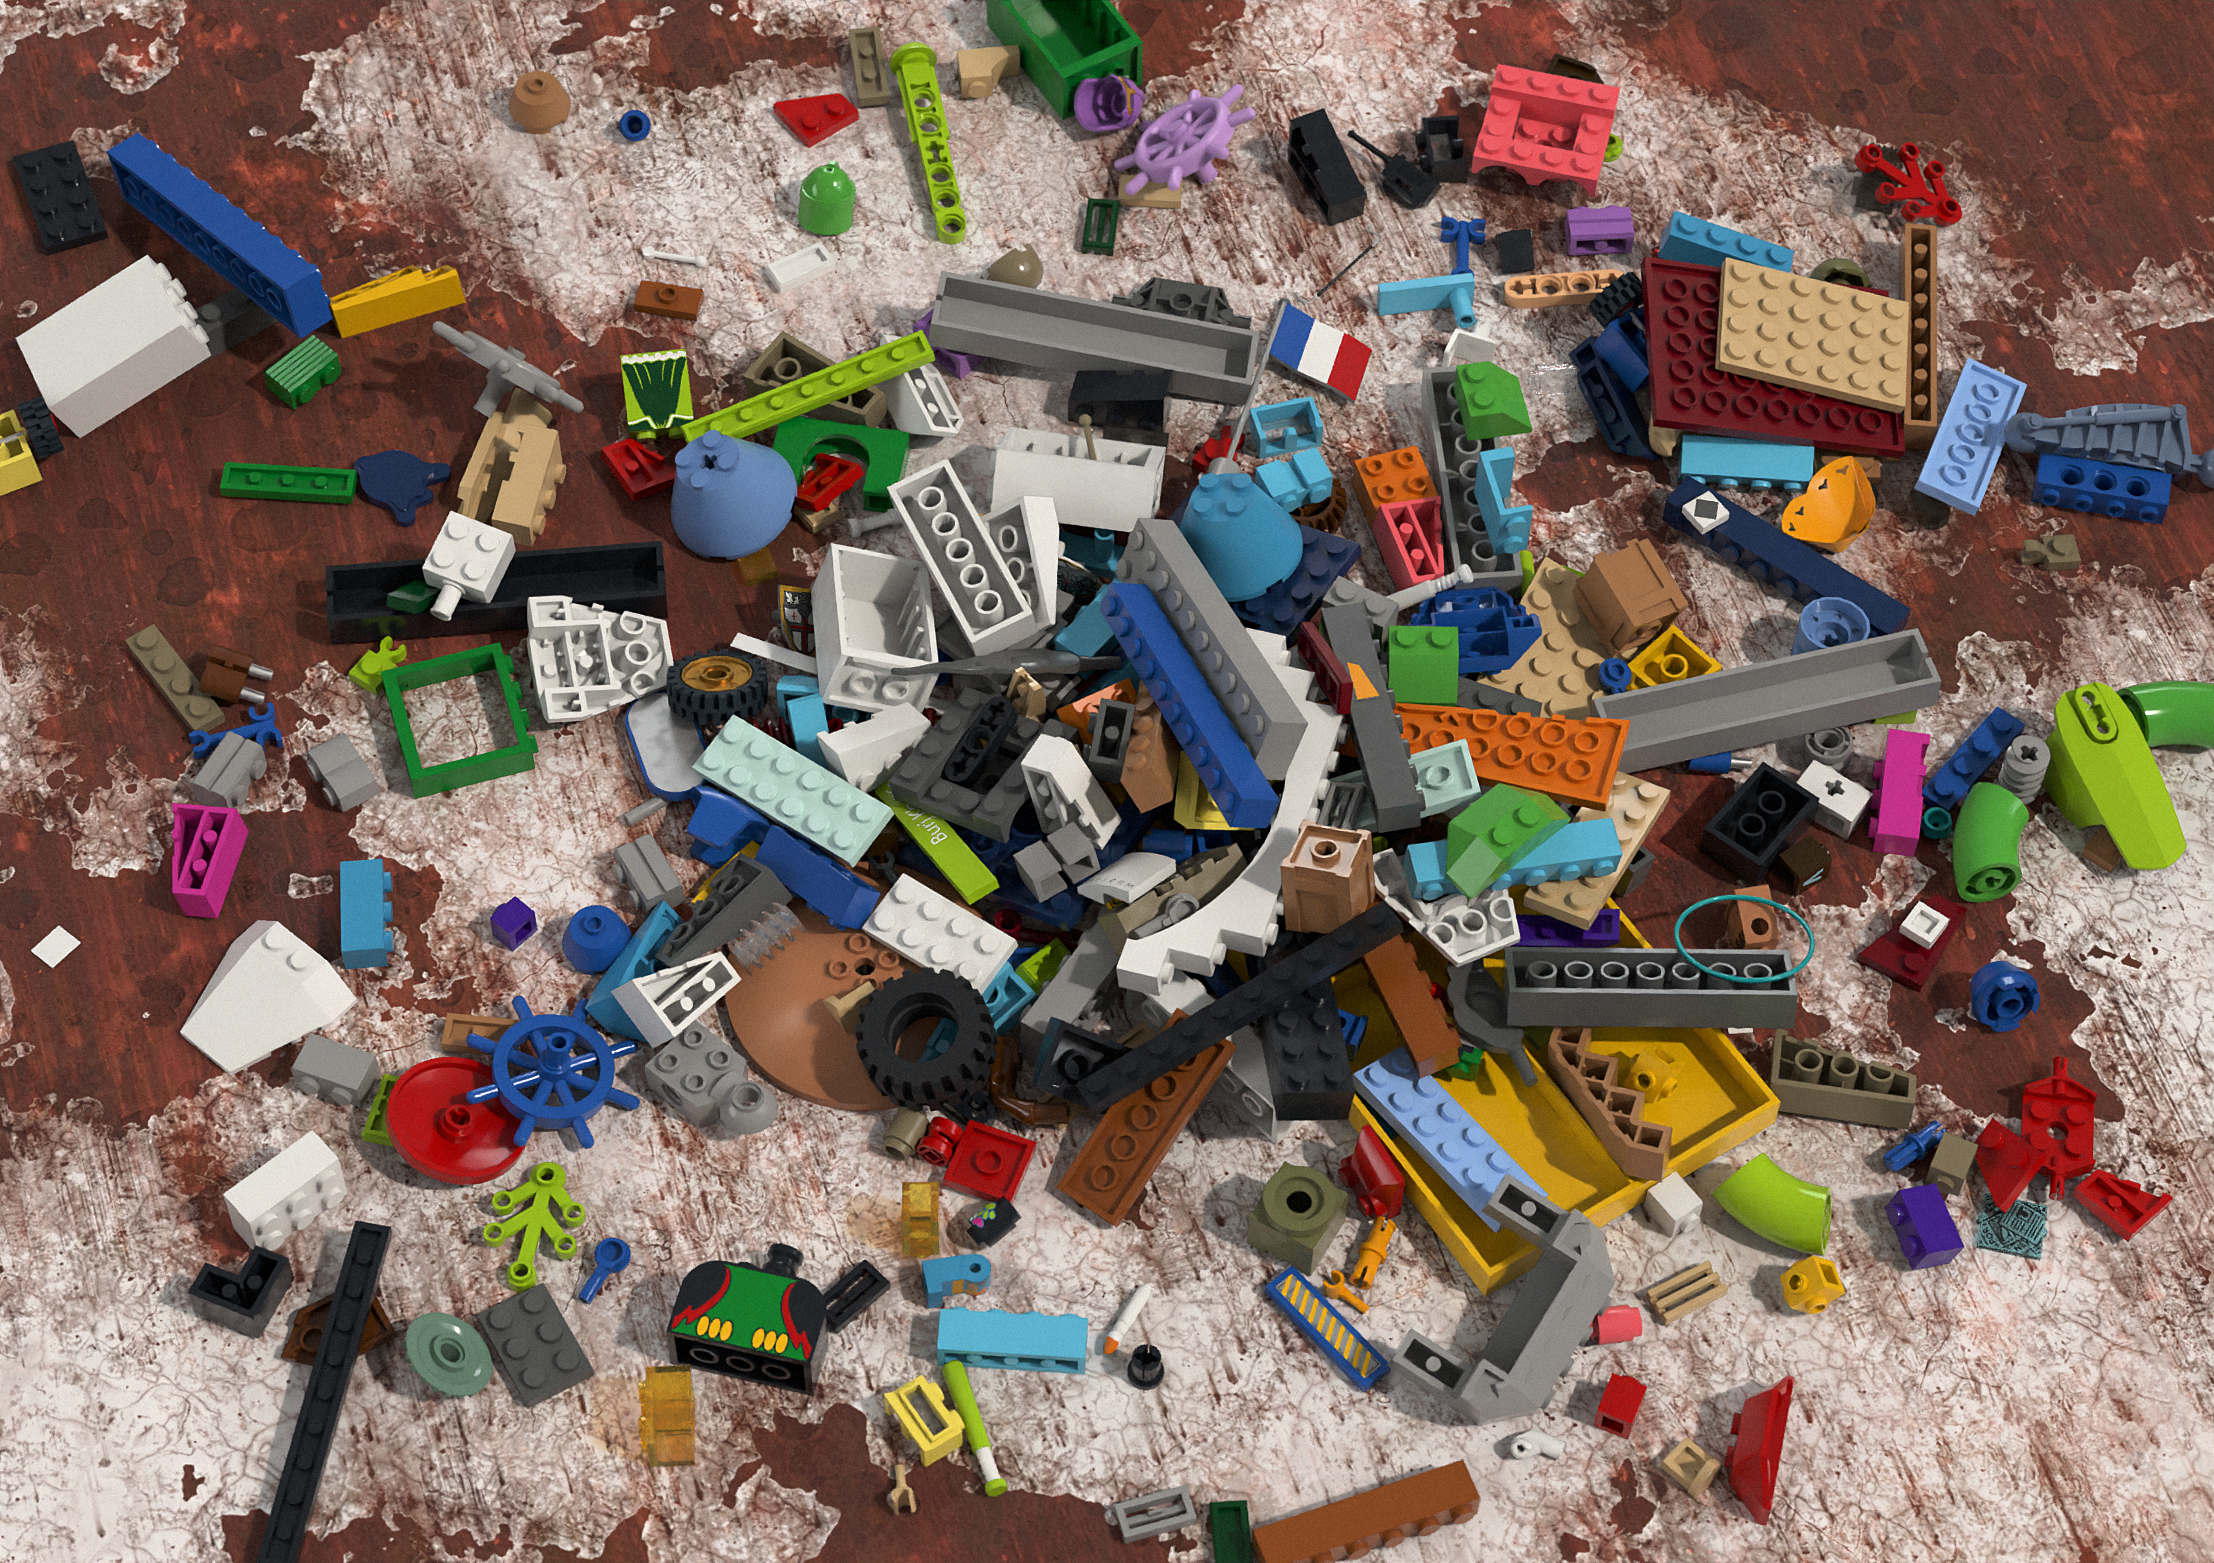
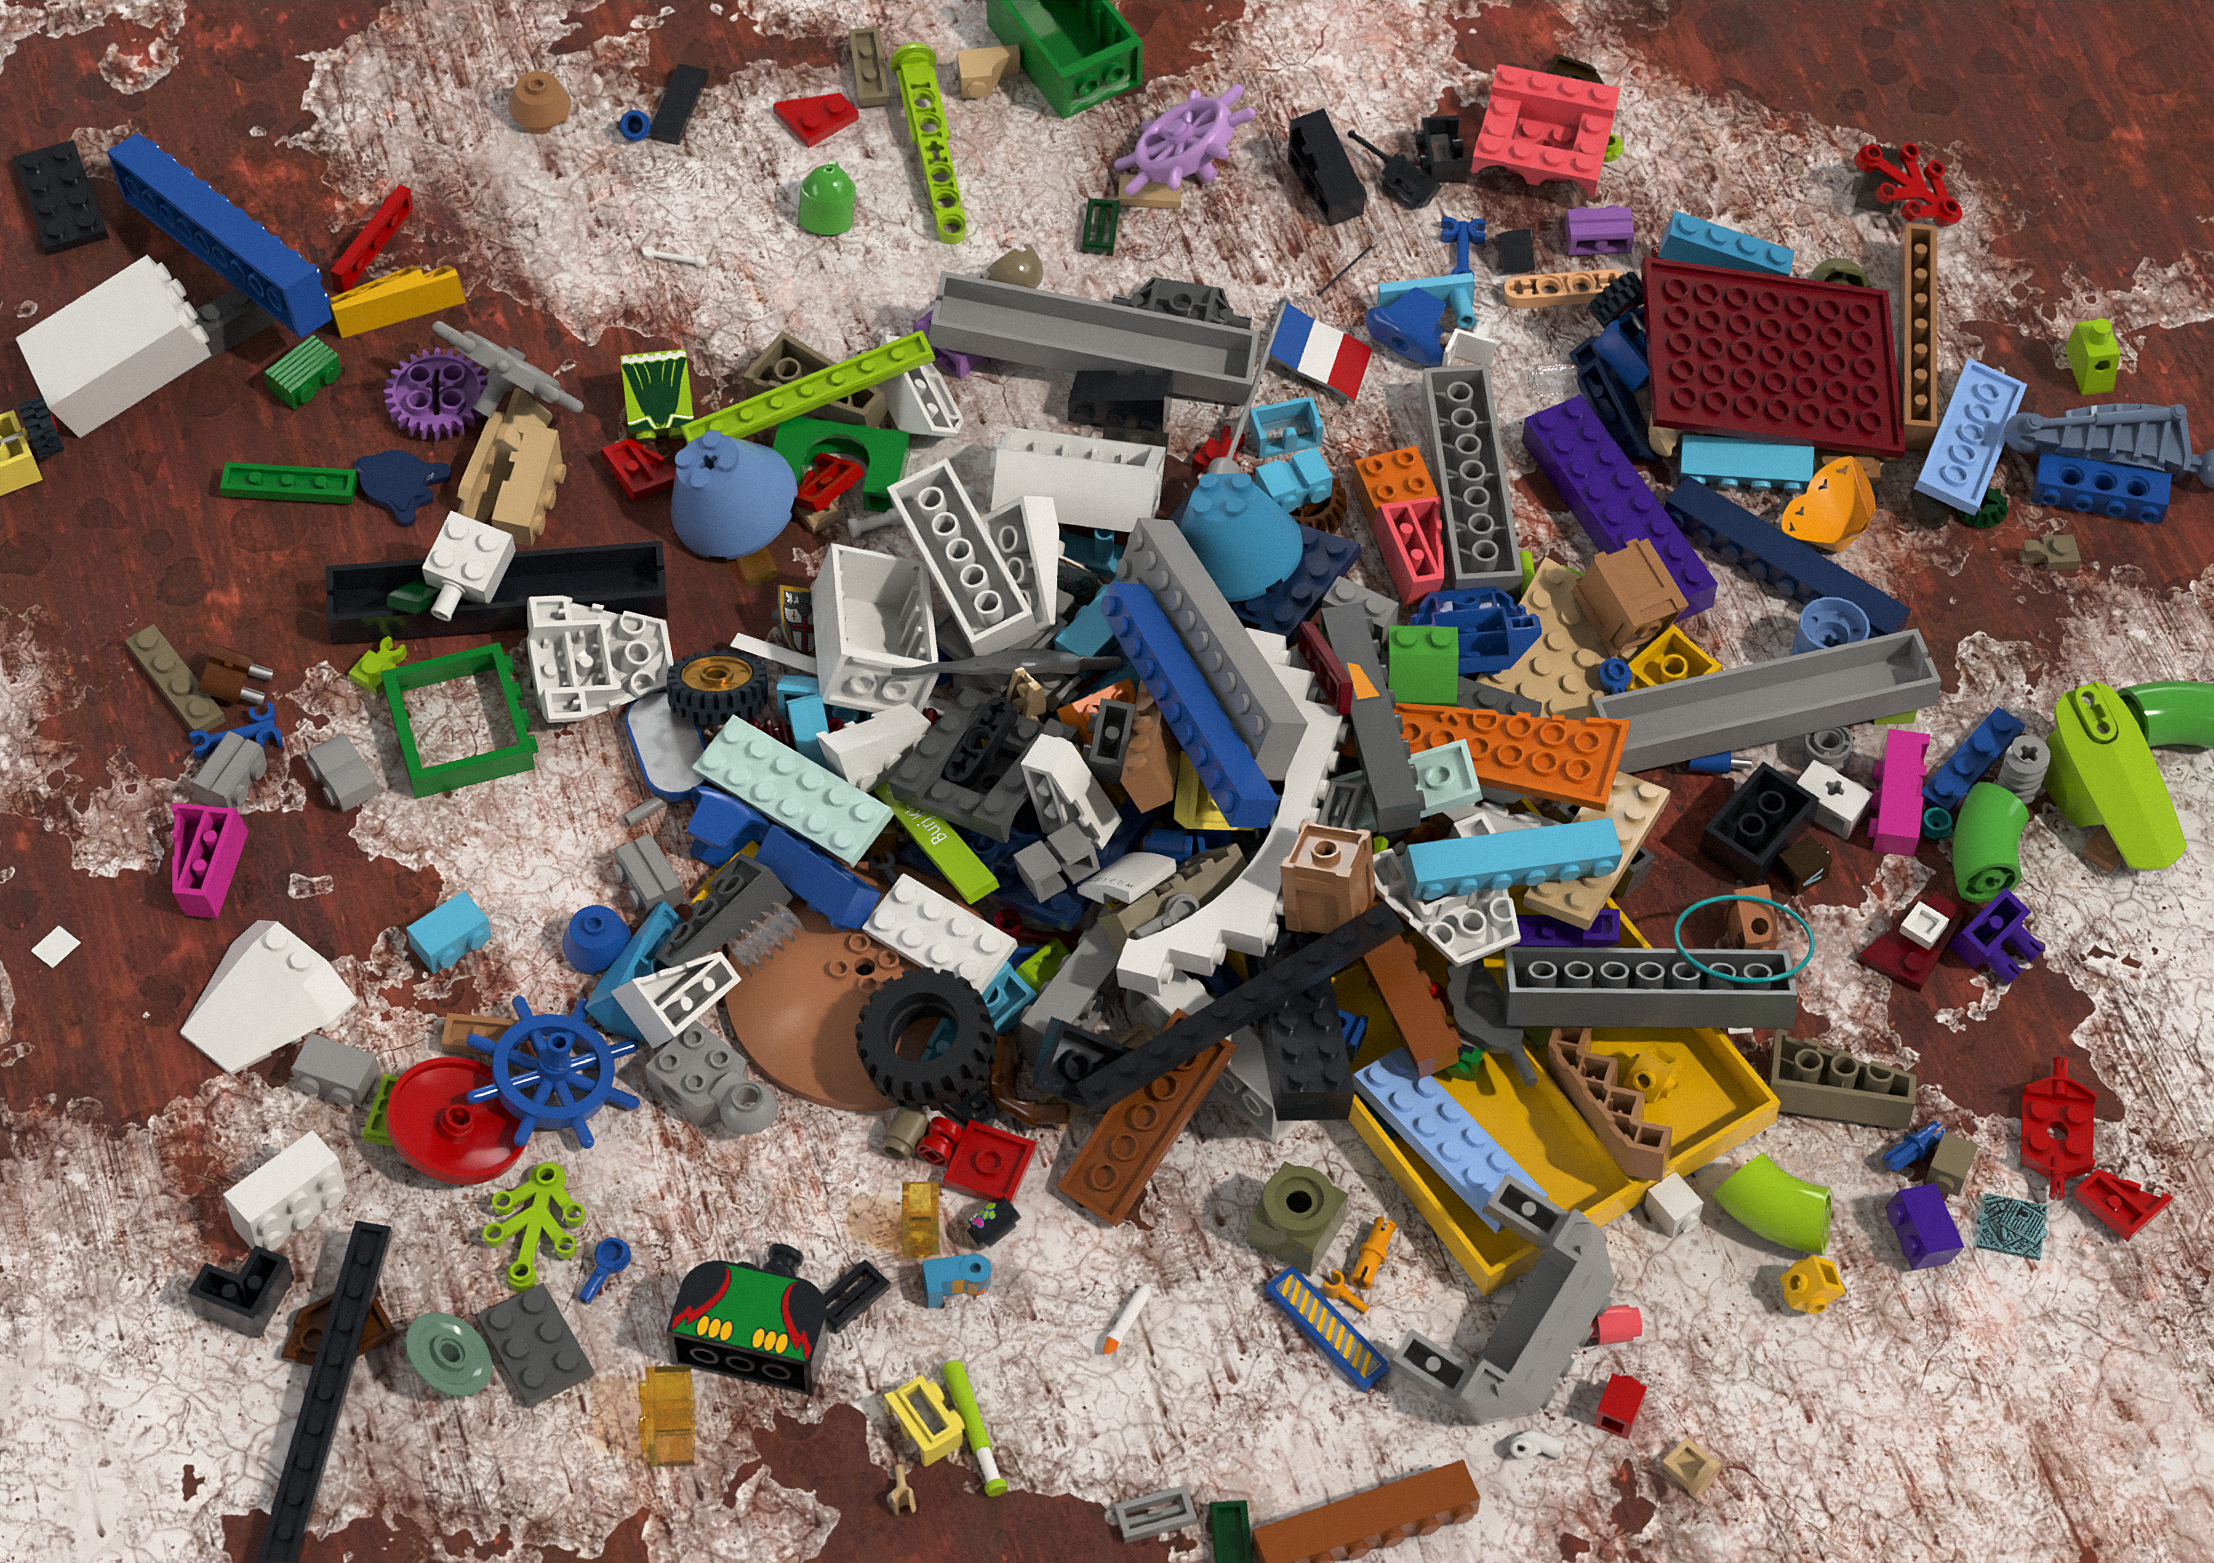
dark azure brick [340,859,394,969] -> none
dark purple plate [490,896,538,952] -> none
dark orange plate [634,280,704,321] -> none
white tile [765,241,836,294] -> none
tan tile [823,981,875,1035] -> none
medium azure brick [937,1307,1088,1374] -> none
medium lavender helmet [1074,73,1146,132] -> none
dark tan hinge [1079,414,1097,460] -> none
black bush [1127,1344,1164,1390] -> none
red slope [1338,1124,1405,1221] -> none
white piece [1386,564,1473,612] -> none
bright green wedge [1445,783,1571,901] -> none
bright green slope [1454,361,1532,441] -> none
medium azure panel [1474,446,1533,555] -> none
tan tile [1646,1260,1728,1326] -> none
white tile [1682,491,1729,534] -> none
tan plate [1715,257,1909,414] -> none
red wedge [1724,1376,1795,1526] -> none
blue cone [1970,961,2040,1032] -> none
red wing [1974,1118,2048,1213] -> none
none -> red plate [330,184,414,294]
none -> medium lavender gear [383,348,488,441]
none -> medium azure brick [406,891,492,974]
none -> black tile [649,63,709,145]
none -> blue piece [1365,287,1446,368]
none -> dark purple brick [1522,395,1718,625]
none -> dark purple brick [1948,887,2045,986]
none -> dark green gear [1955,484,2008,528]
none -> lime torso [2065,318,2120,396]

